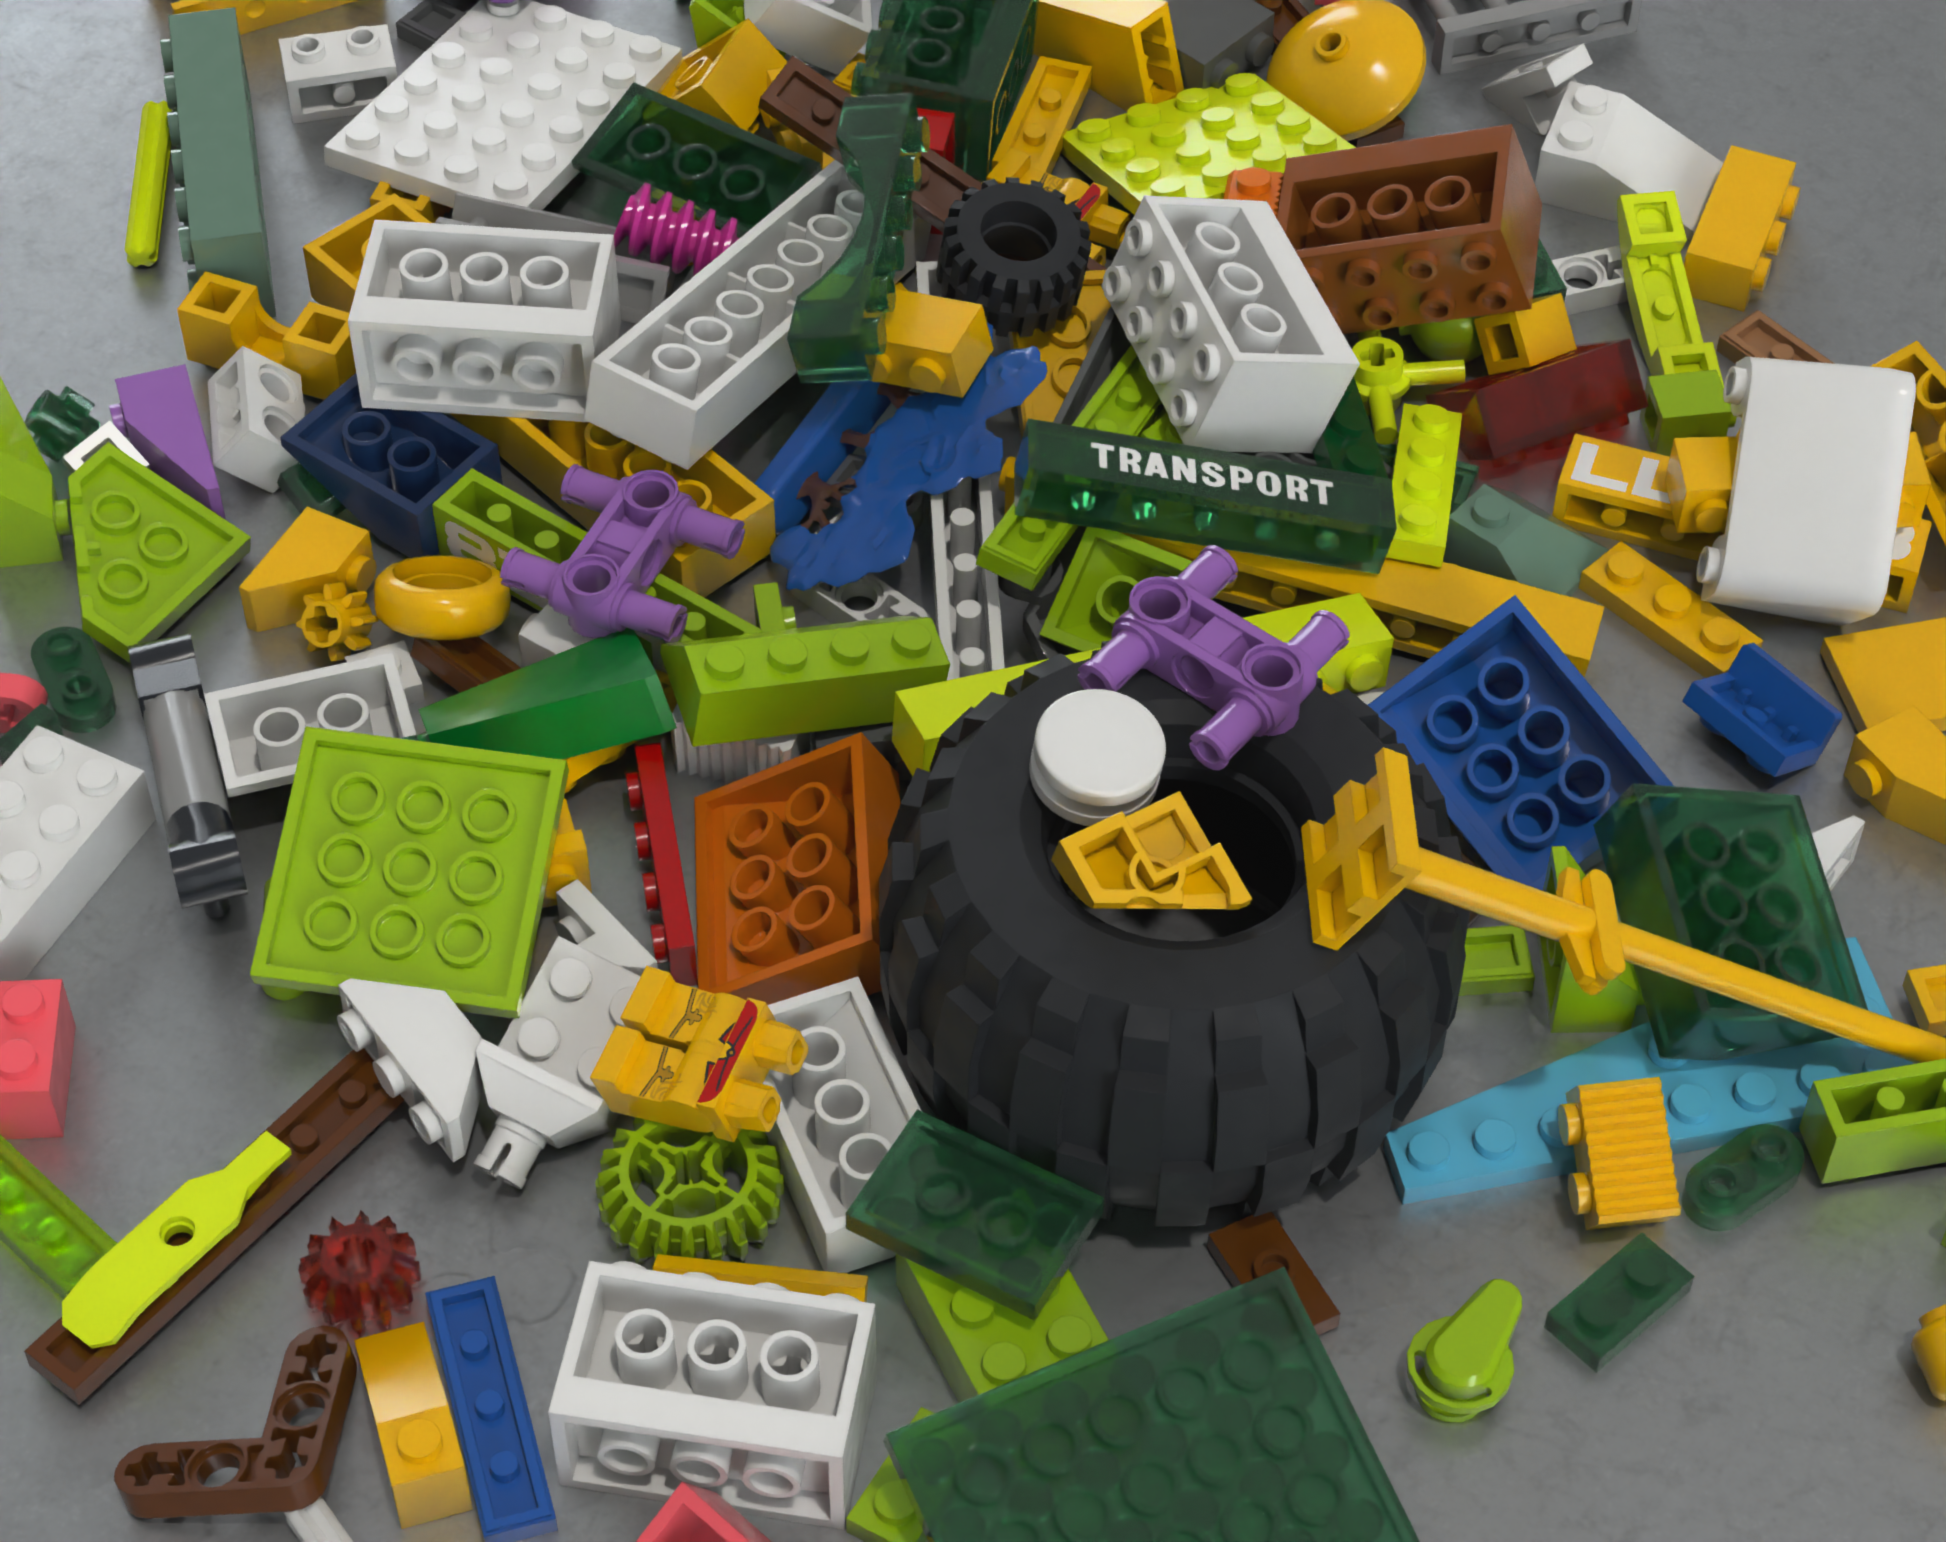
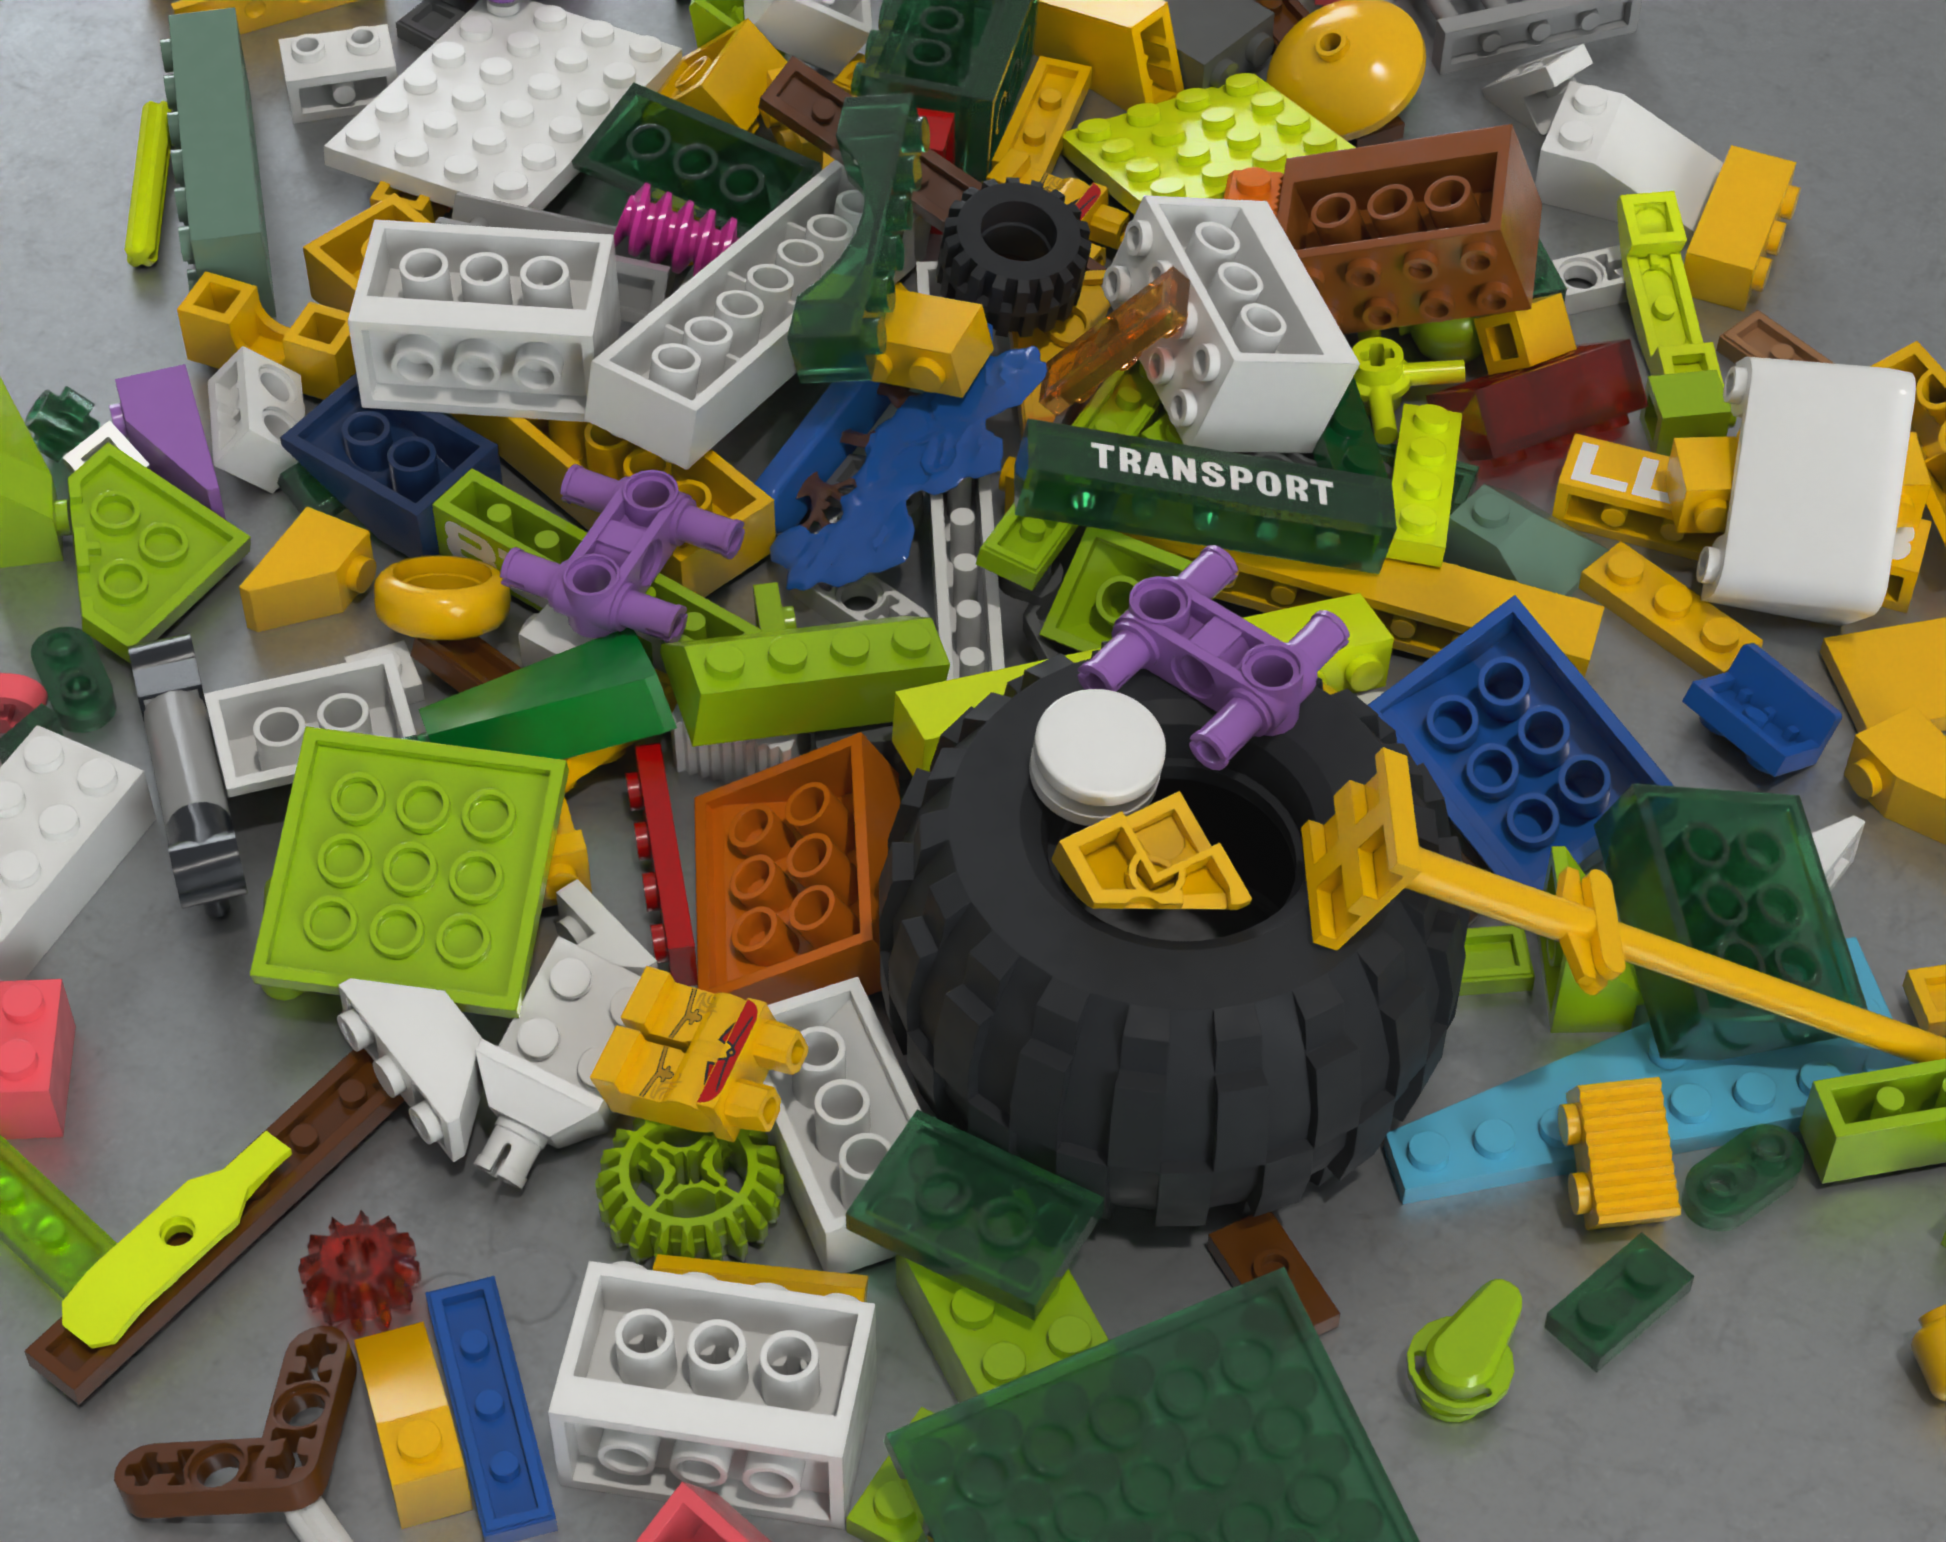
yellow gear [296,582,379,662] -> none
none -> clear orange plate [1039,266,1190,416]

